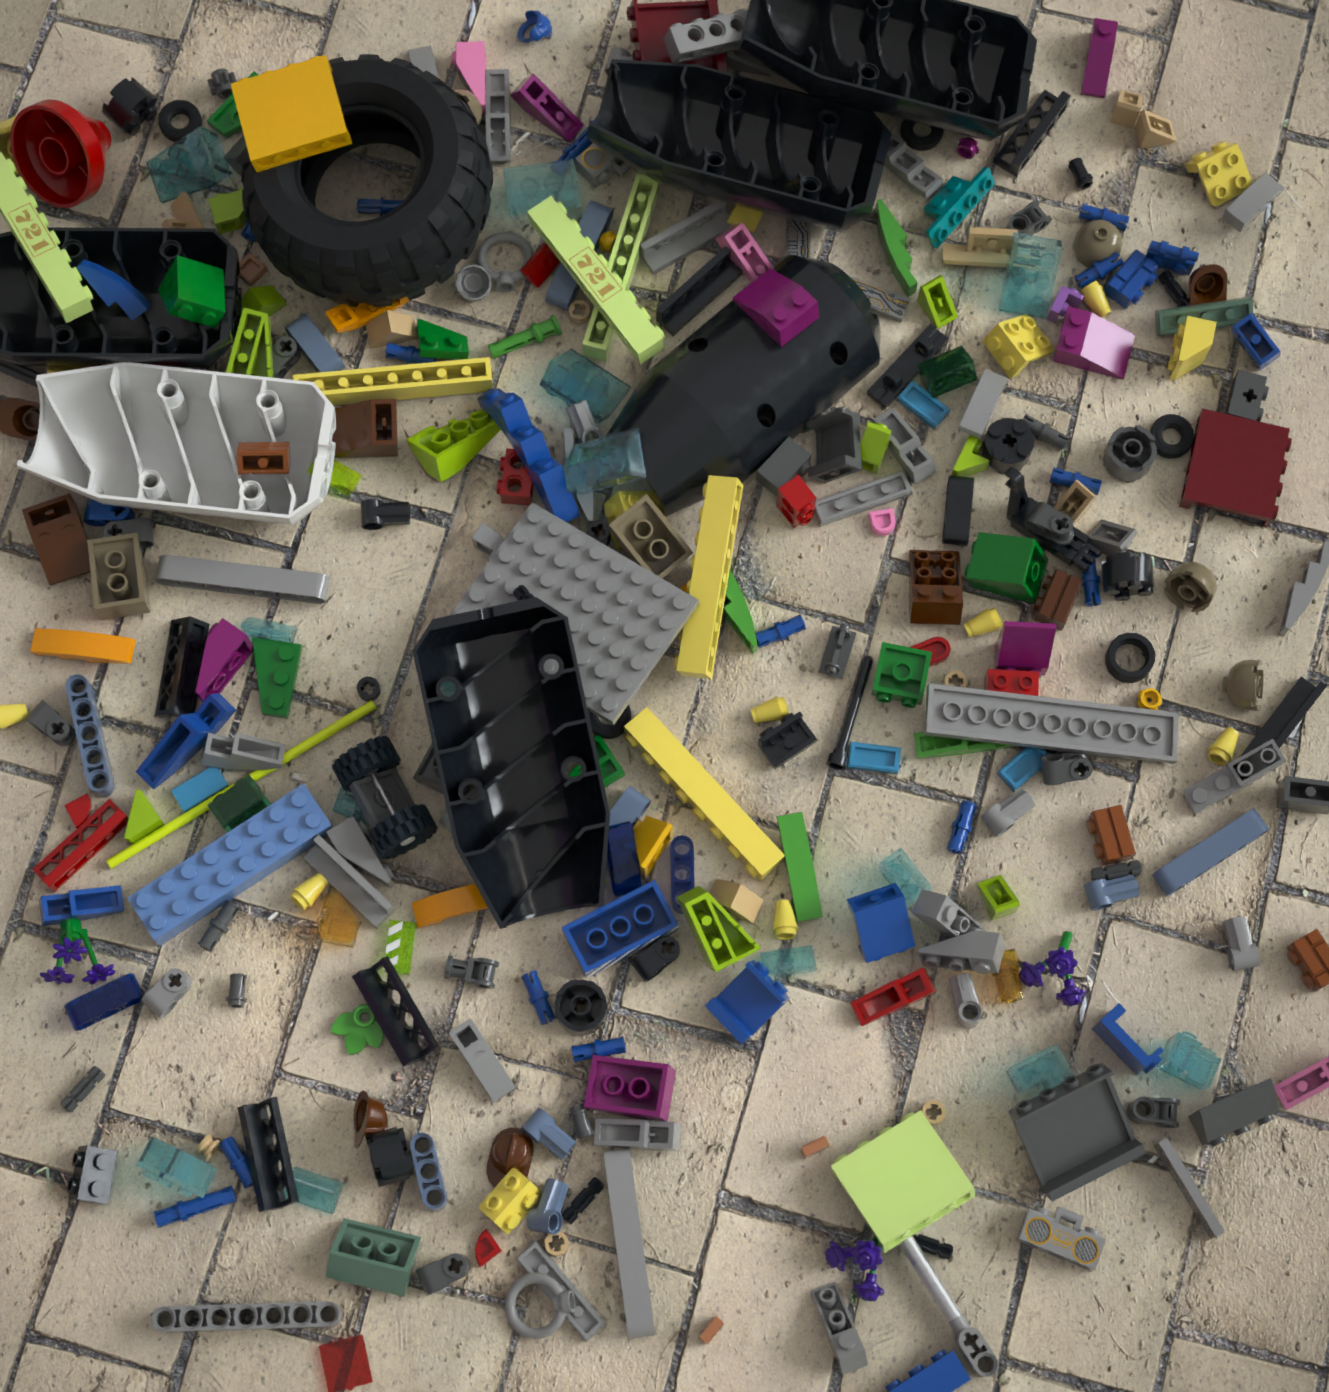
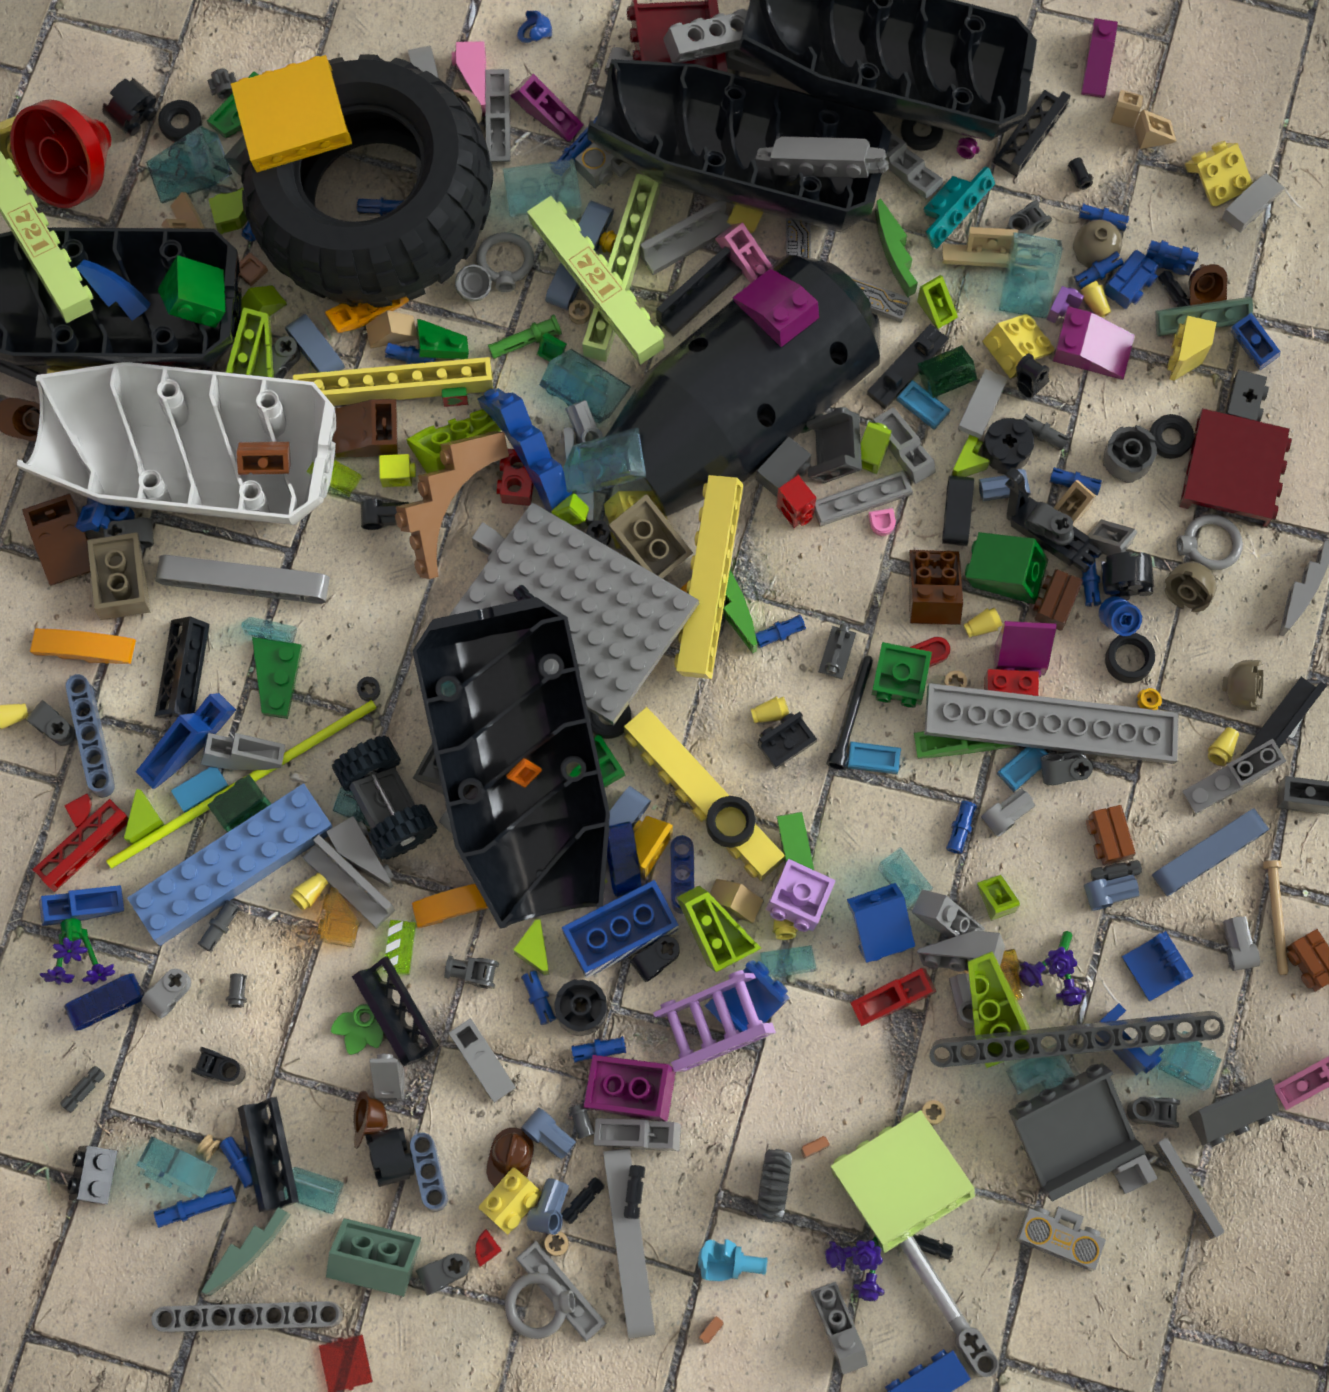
magenta slope [195,618,254,703] -> none
red plate [520,242,560,288] -> none
none -> blue tile [75,502,110,532]
none -> black piece [191,1047,246,1086]
none -> sand green slope [201,1207,291,1296]
none -> light grey slope [370,1054,405,1102]
none -> neon yellow brick [379,454,416,487]
none -> medium nougat arch [395,431,509,579]
none -> green tile [442,387,469,407]
none -> orange slope [506,758,542,788]
none -> lime slope [513,919,549,976]
none -> green tile [537,332,567,366]
none -> lime slope [551,493,589,526]
none -> black axle [624,1165,646,1219]
none -> lavender fence [653,970,776,1072]
none -> medium azure piece [698,1239,767,1281]
none -> black tyre [706,796,756,848]
none -> light grey hinge [755,137,889,178]
none -> dark grey gear [756,1149,792,1223]
none -> lavender plate [765,859,836,932]
none -> dark grey beam [930,1011,1225,1067]
none -> lime wedge [968,951,1031,1068]
none -> sand blue piece [979,469,1031,501]
none -> black piece [1016,353,1050,399]
none -> blue wheel [1099,596,1142,636]
none -> light grey panel [1113,1154,1158,1194]
none -> blue hinge [1122,931,1194,1002]
none -> light grey piece [1177,514,1243,570]
none -> tan bar [1263,860,1289,975]

